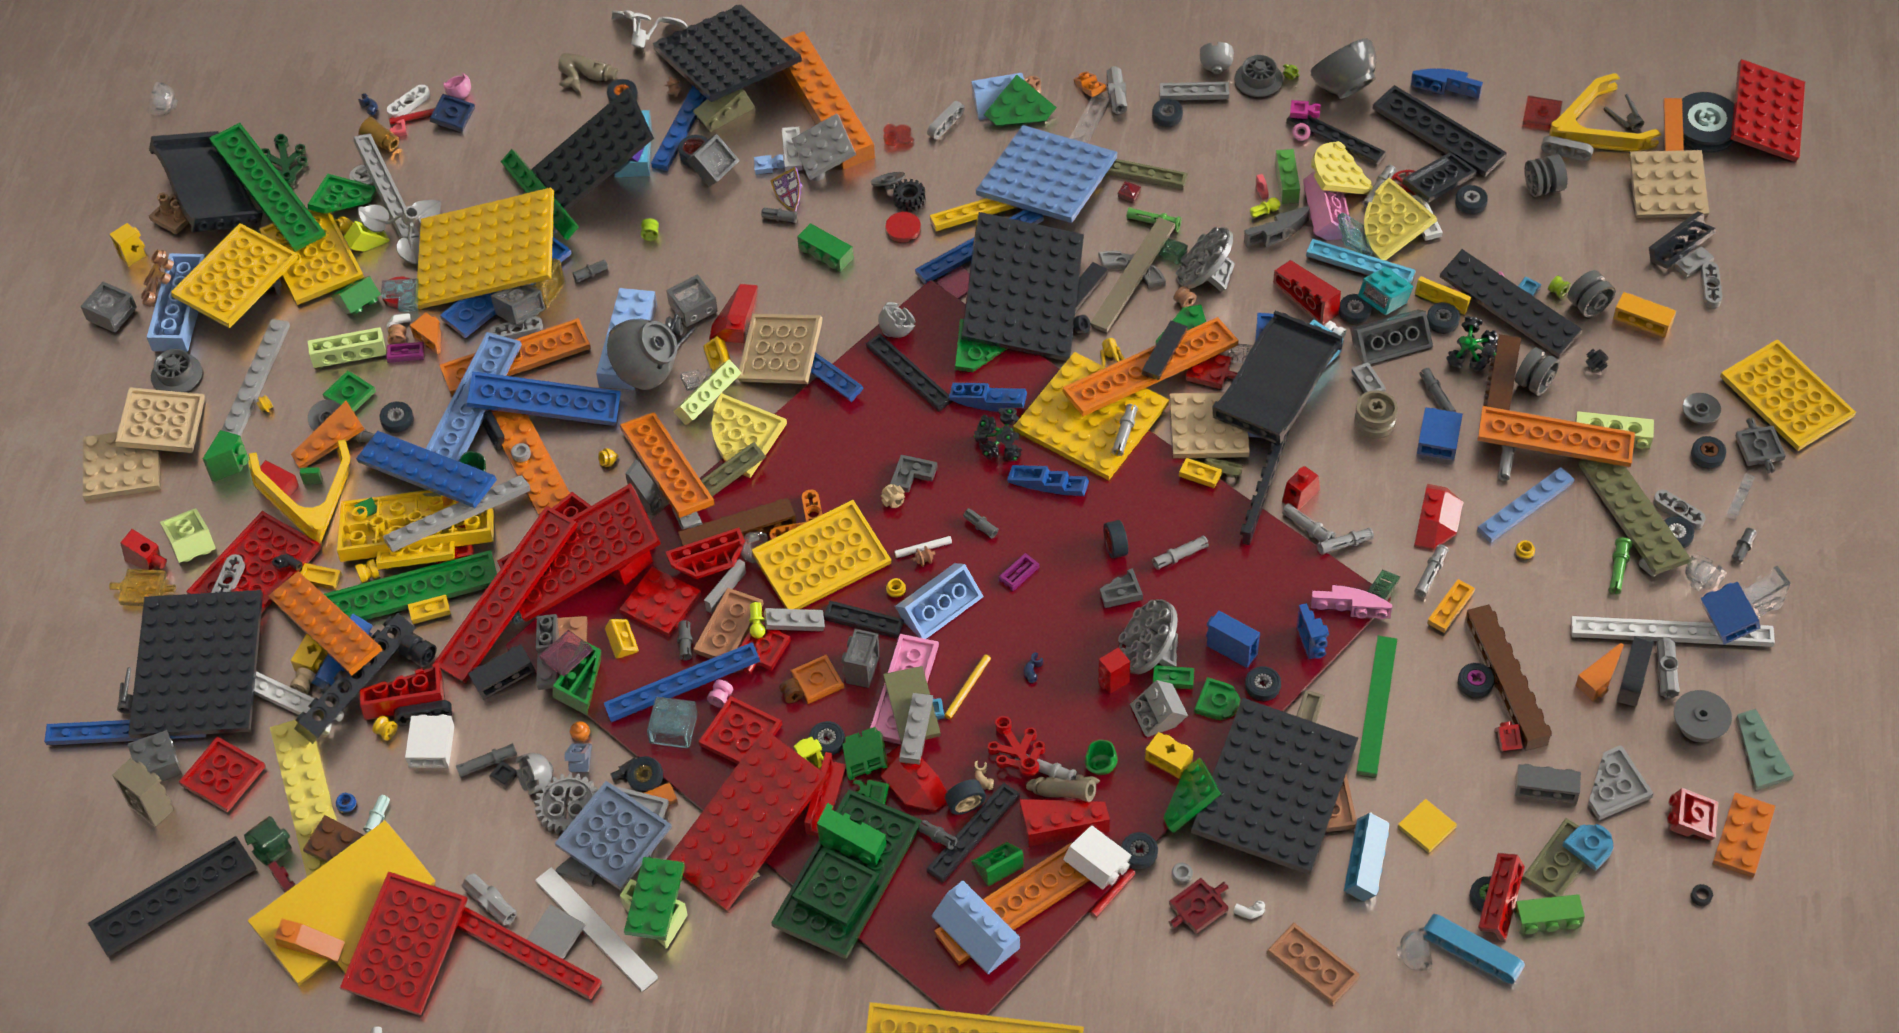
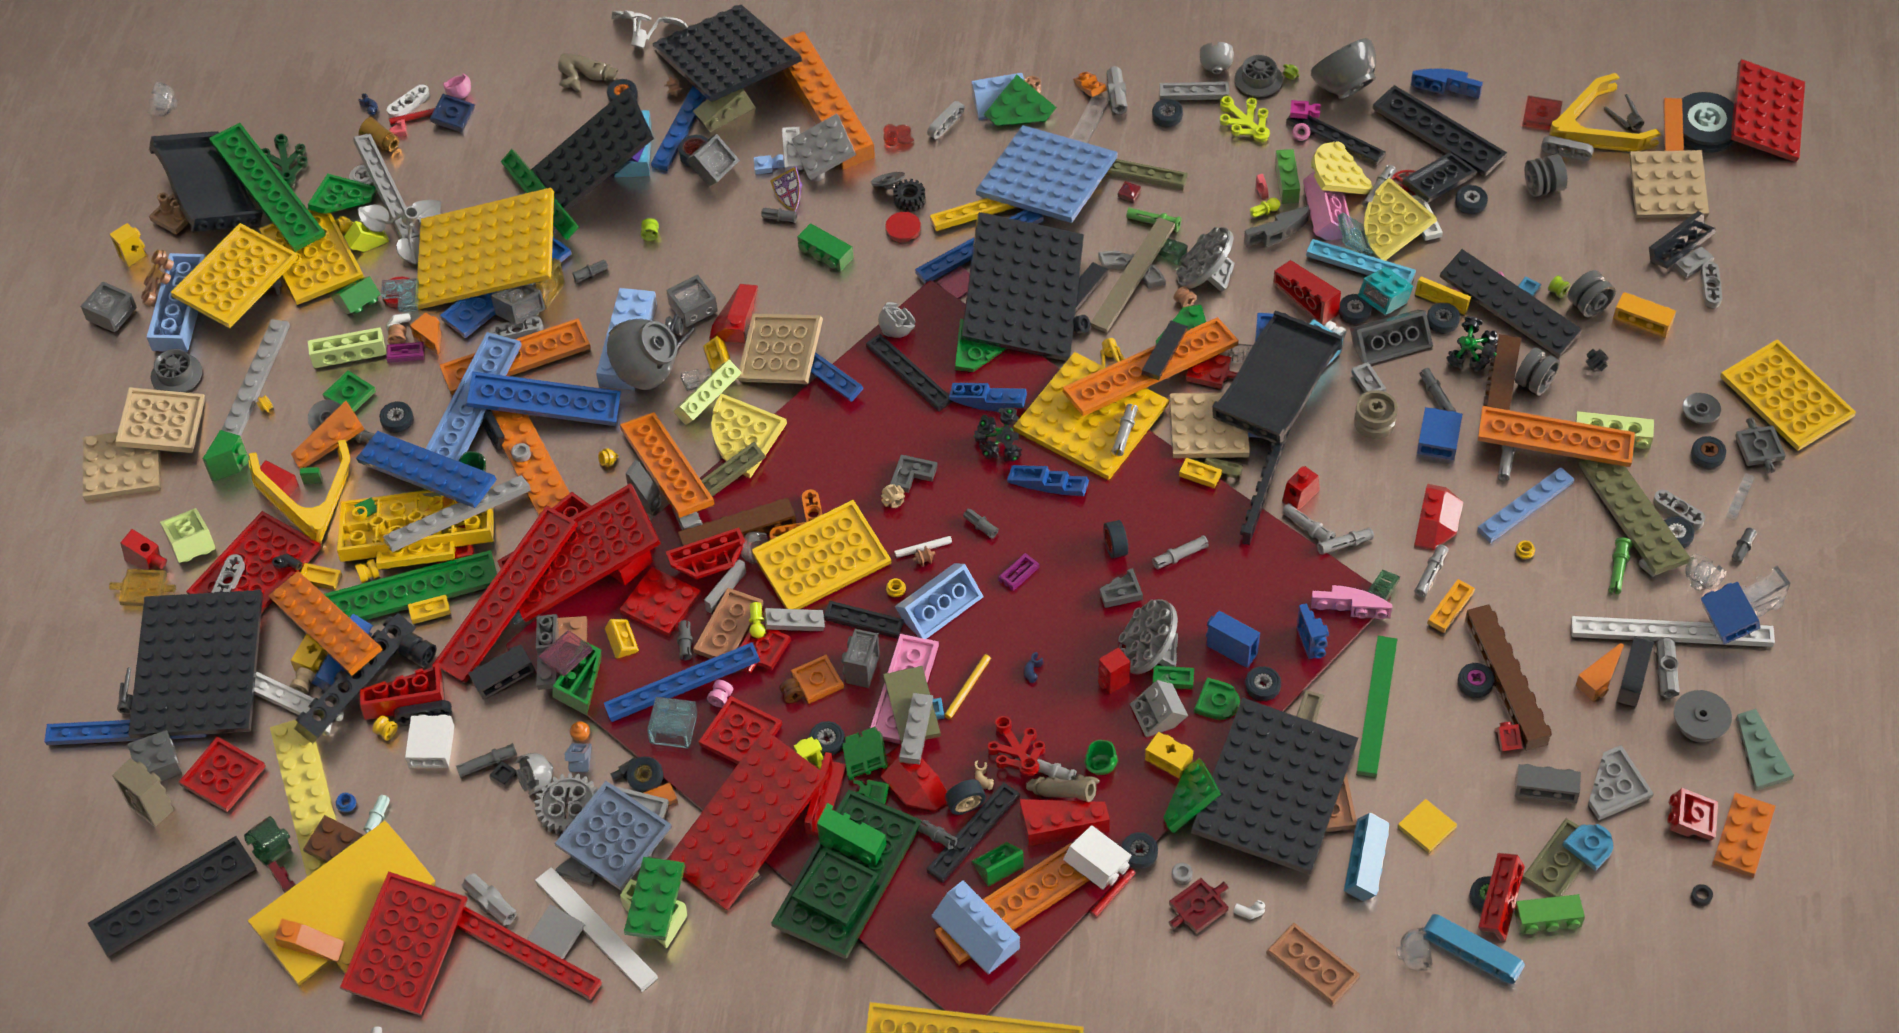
none -> neon yellow plant [1220,96,1270,142]

